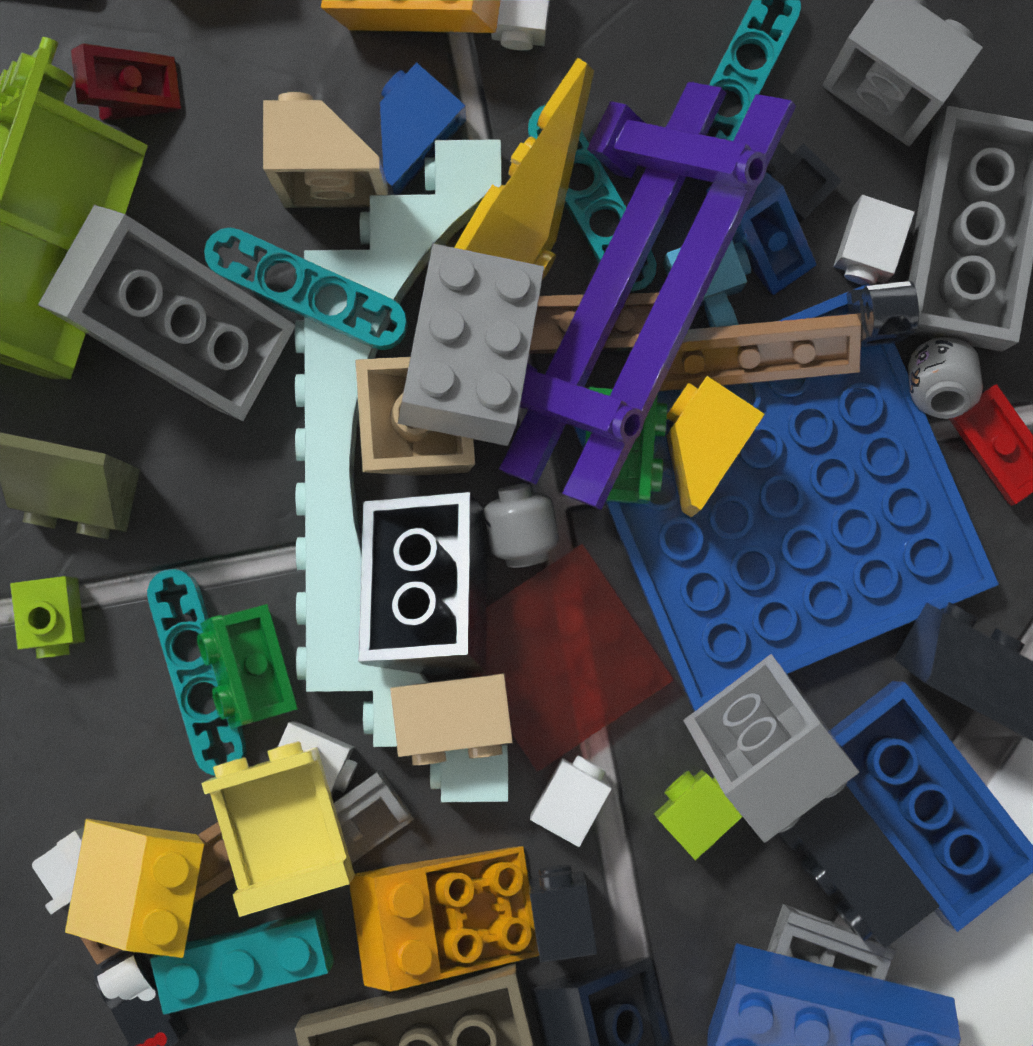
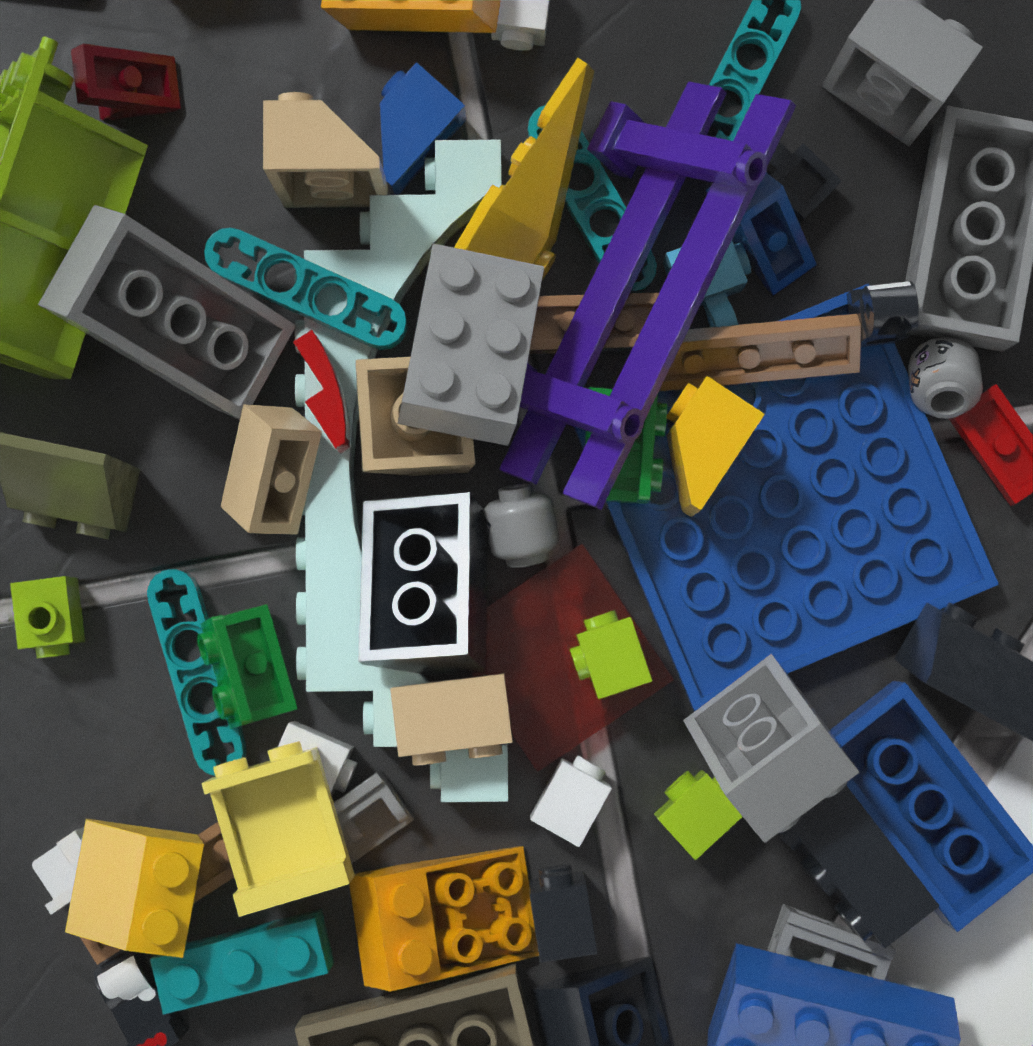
white brick [833,195,914,286] -> none
none -> tan brick [221,404,322,534]
none -> red slope [293,330,350,454]
none -> lime brick [569,610,652,699]

